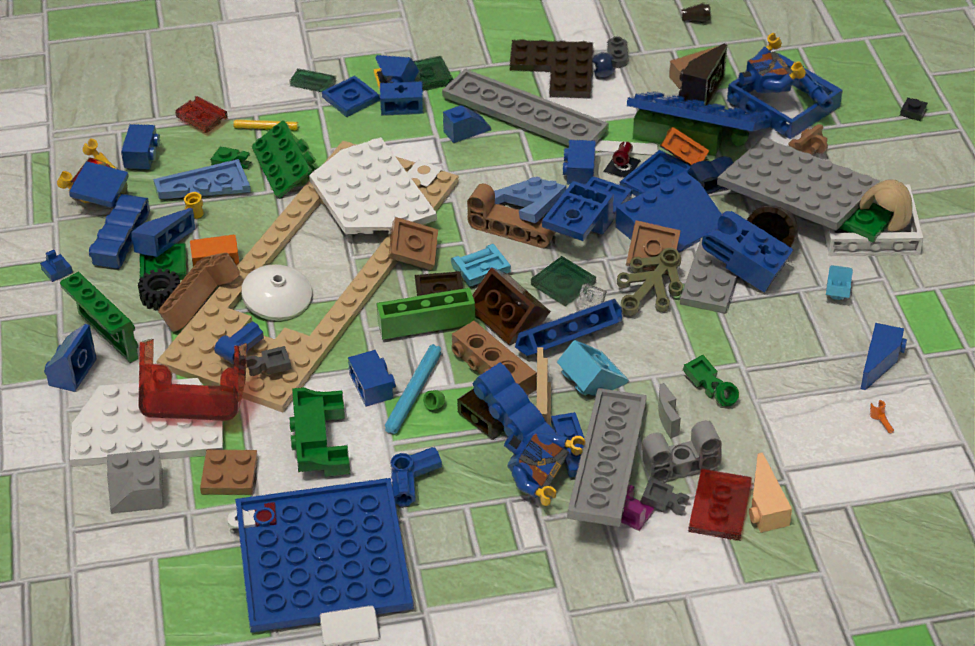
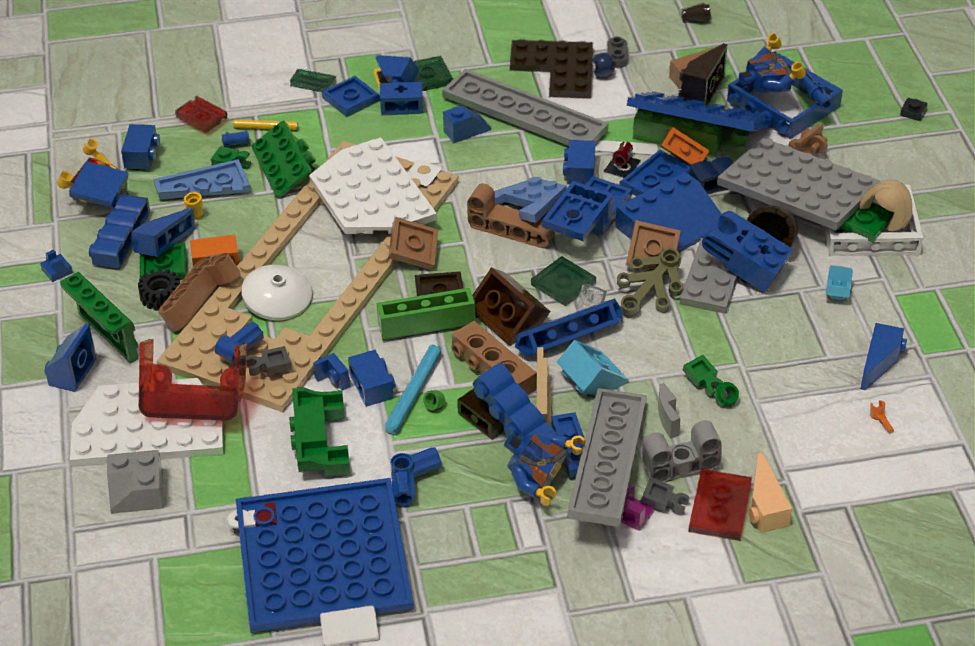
medium nougat plate [200,450,258,495] -> none
medium azure plate [451,244,511,287] -> none
none -> blue pin [222,131,250,148]
none -> blue bracket [313,353,350,391]

